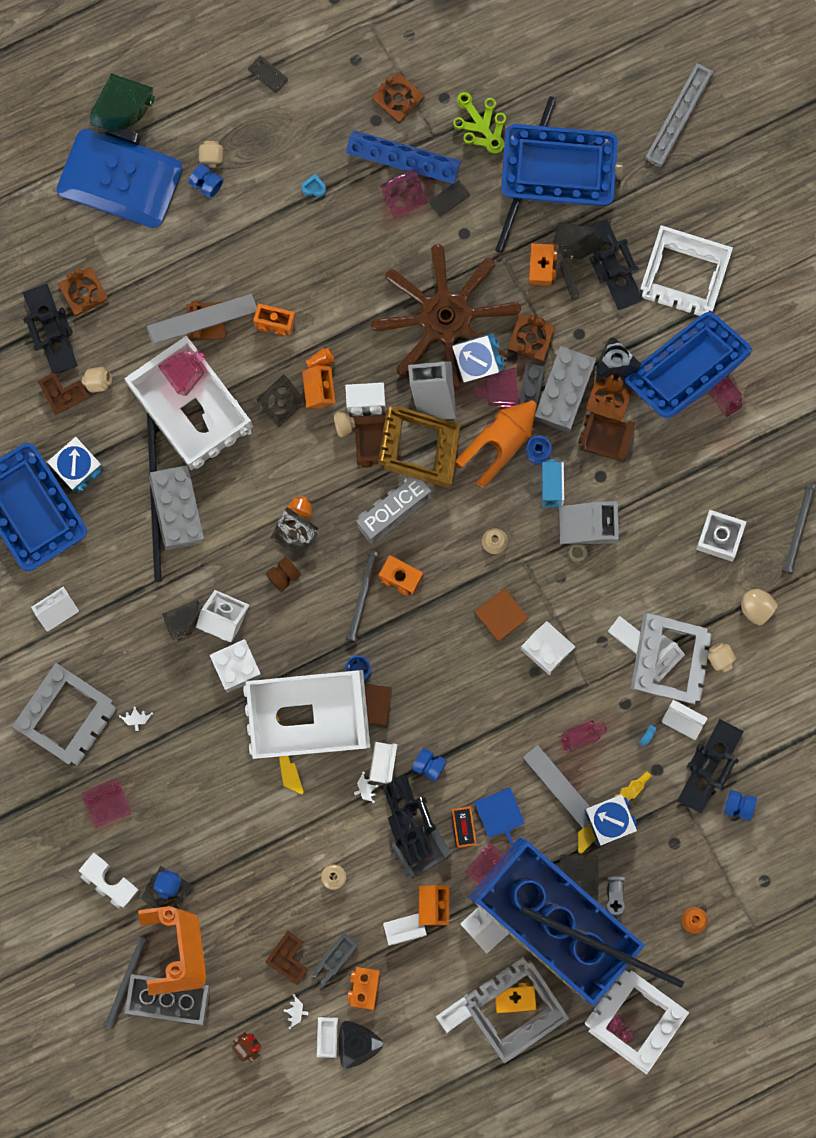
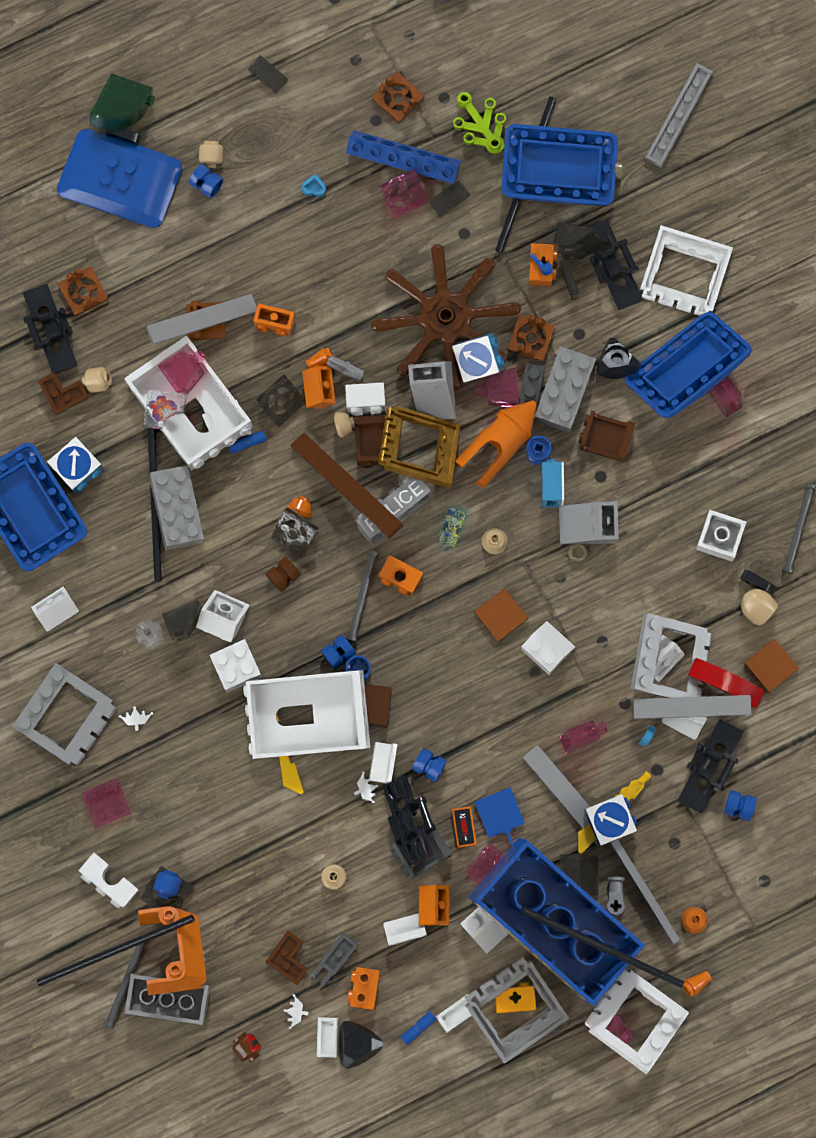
dark orange piece [586,375,632,421] -> none
white tile [608,616,640,654] -> none
tan head [708,642,736,672] -> none
none -> black piece [37,914,195,986]
none -> clear brick [135,619,165,651]
none -> clear tile [143,390,187,429]
none -> blue piece [229,430,267,454]
none -> reddish brown tile [290,433,403,539]
none -> blue wheel [320,634,357,670]
none -> light grey axle [327,356,364,381]
none -> blue piece [400,1011,437,1046]
none -> clear light blue tile [437,505,467,548]
none -> blue hand [530,254,553,276]
none -> light grey tile [610,839,679,945]
none -> light grey tile [633,695,751,719]
none -> orange cone [683,970,712,997]
none -> red slope [688,658,764,709]
none -> black beam [740,569,777,596]
none -> dark orange tile [744,639,799,693]

